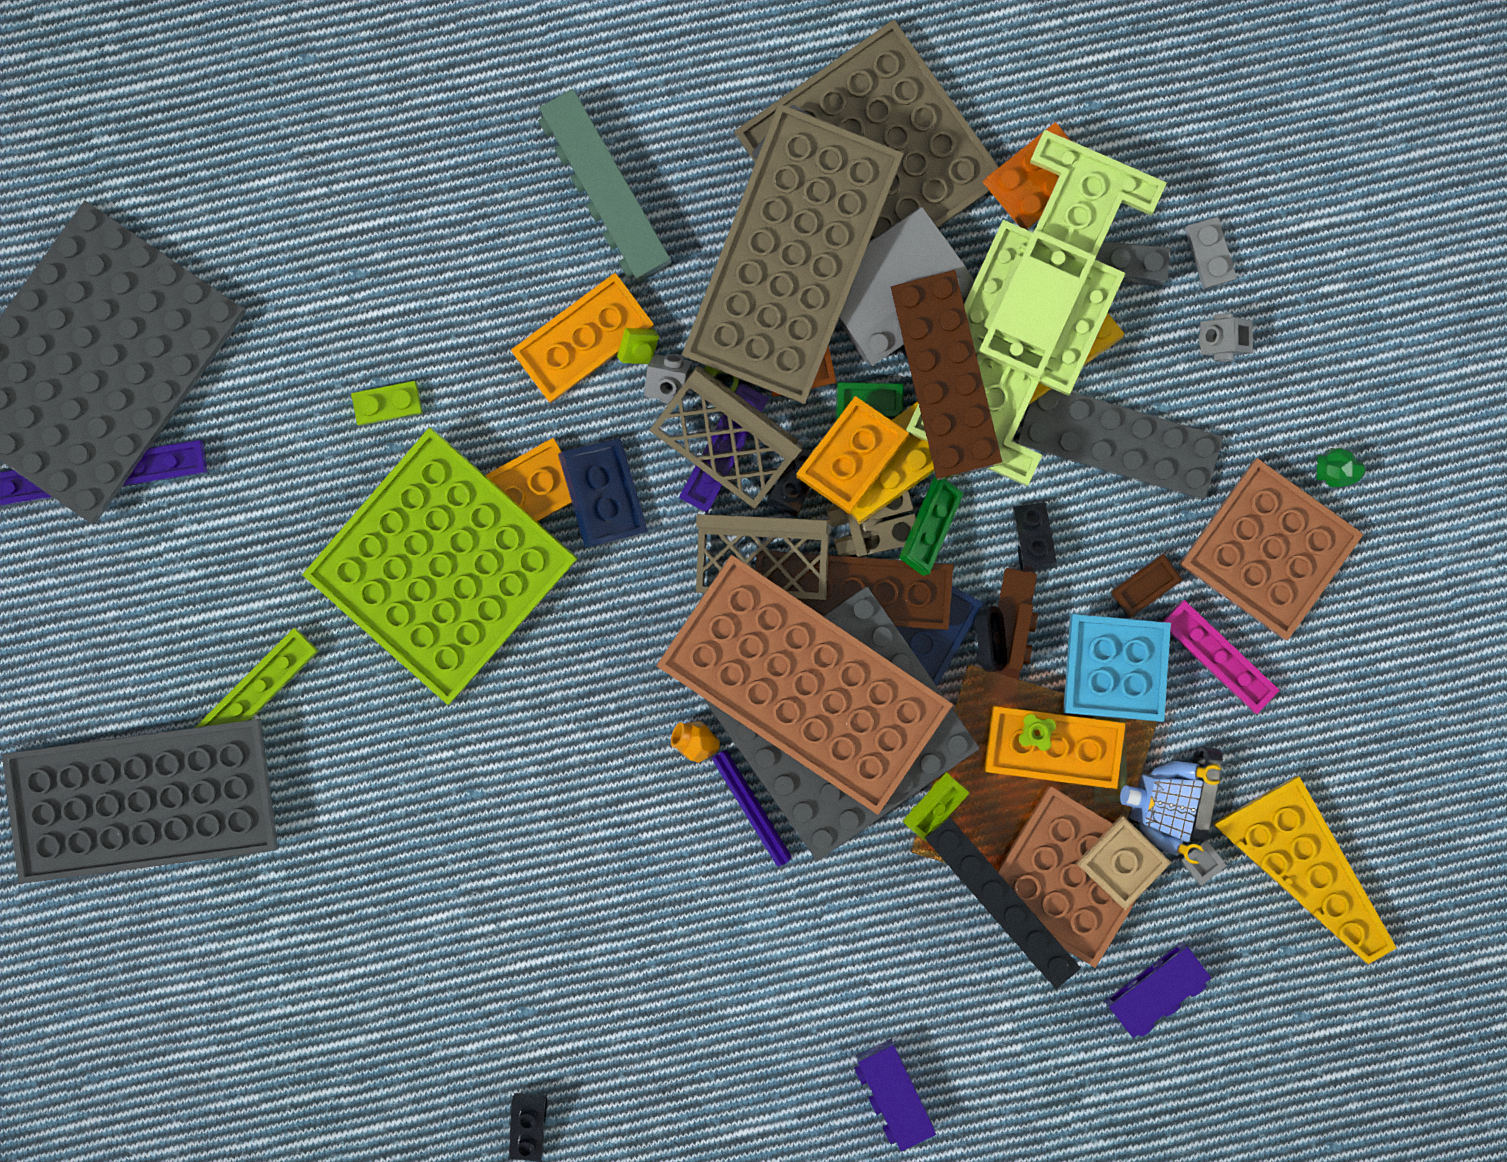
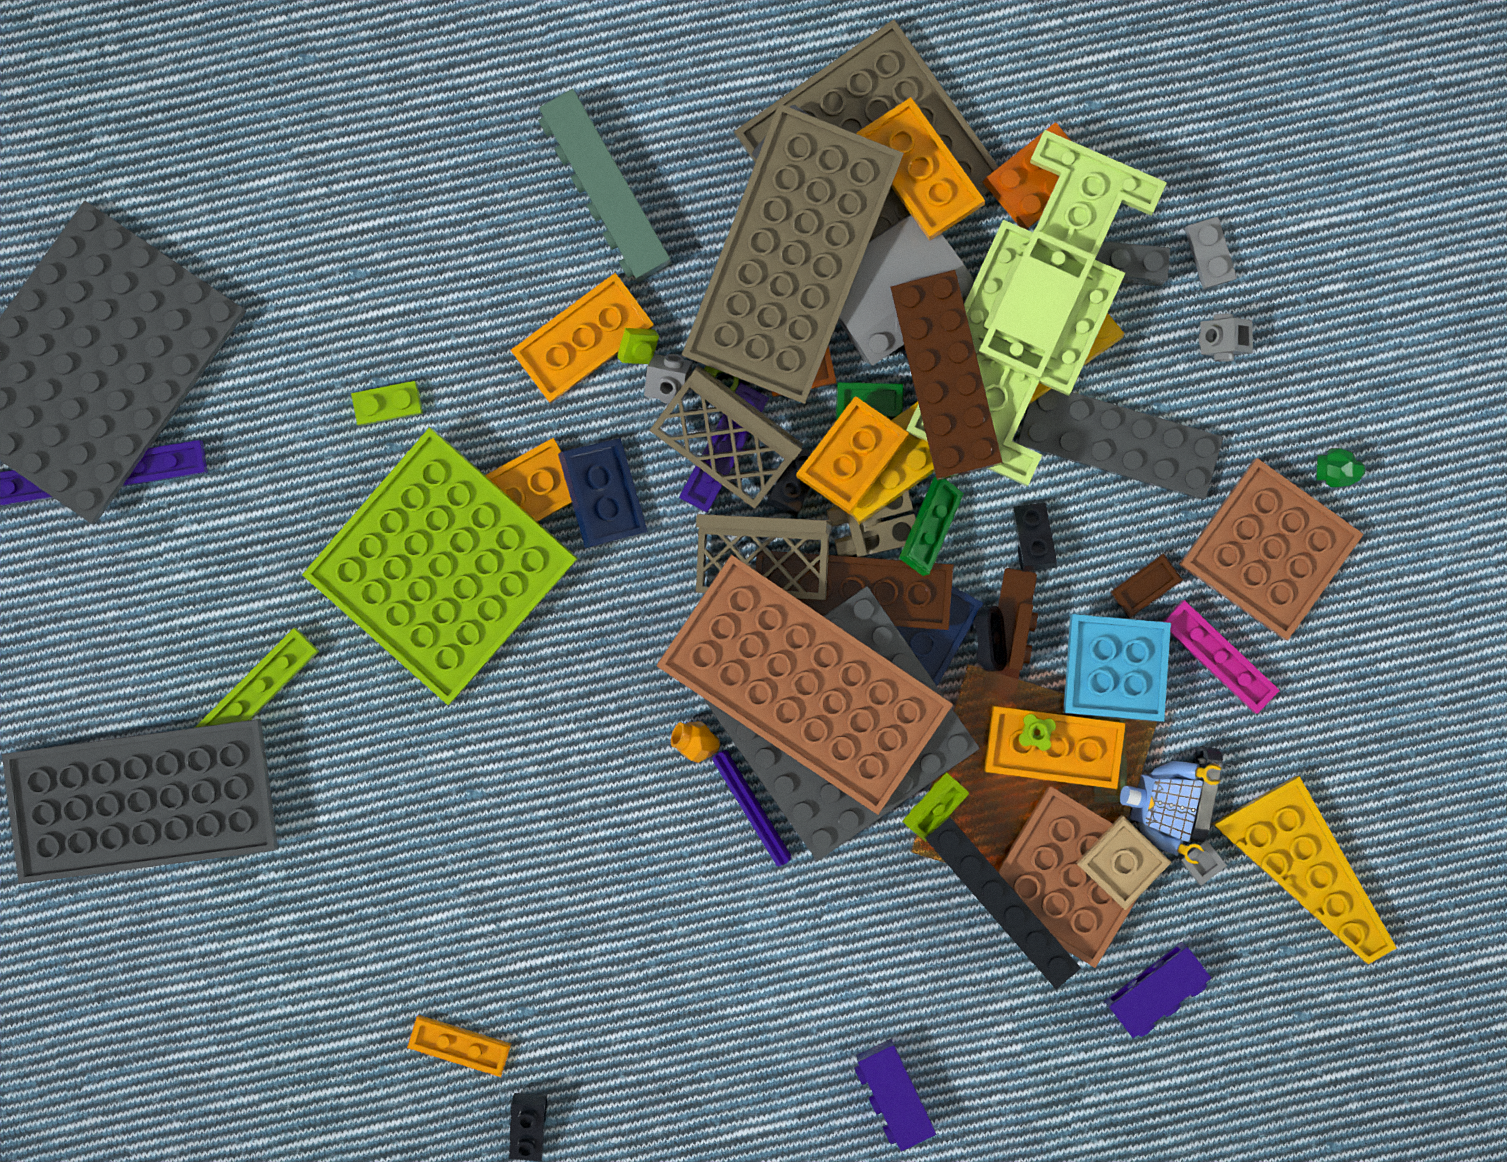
none -> light orange tile [407,1015,511,1077]
none -> light orange plate [856,97,985,241]

